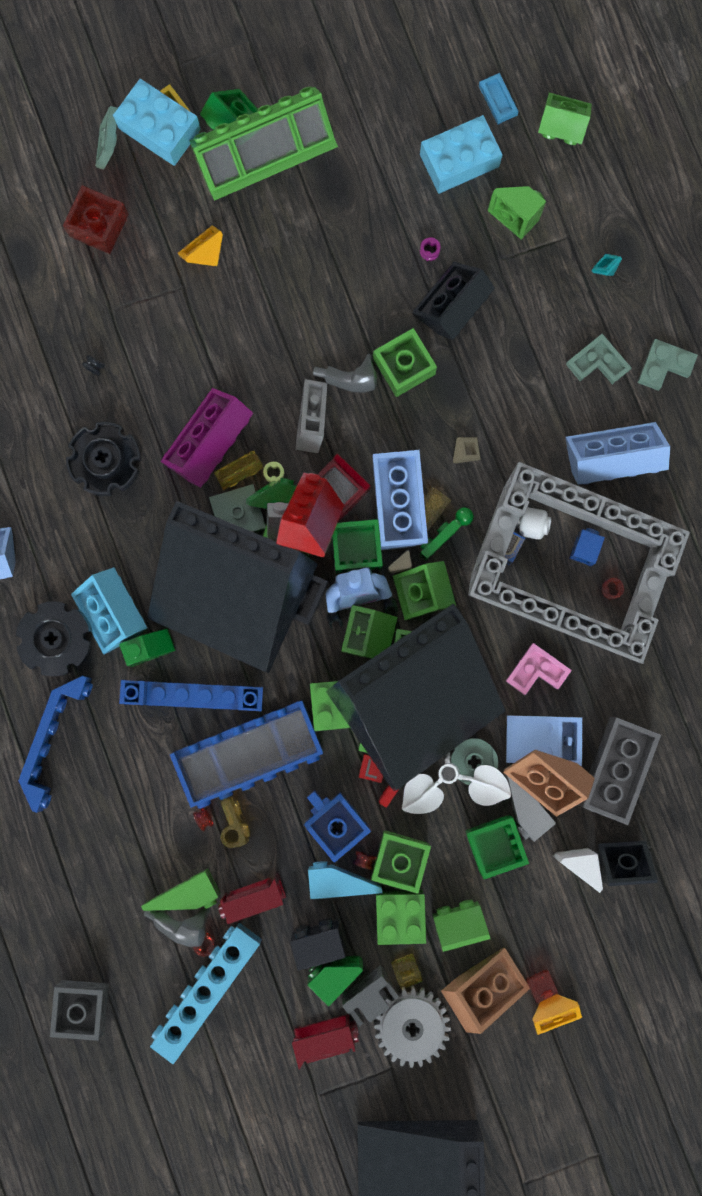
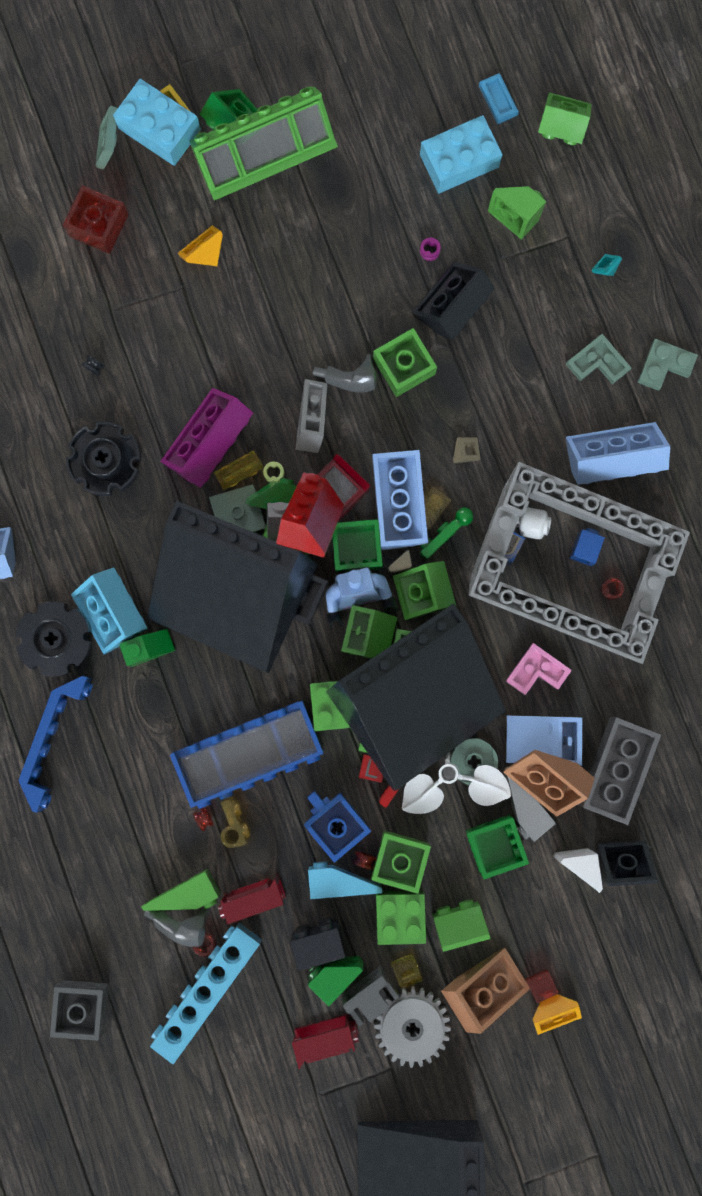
blue slope [119,680,263,711] -> none

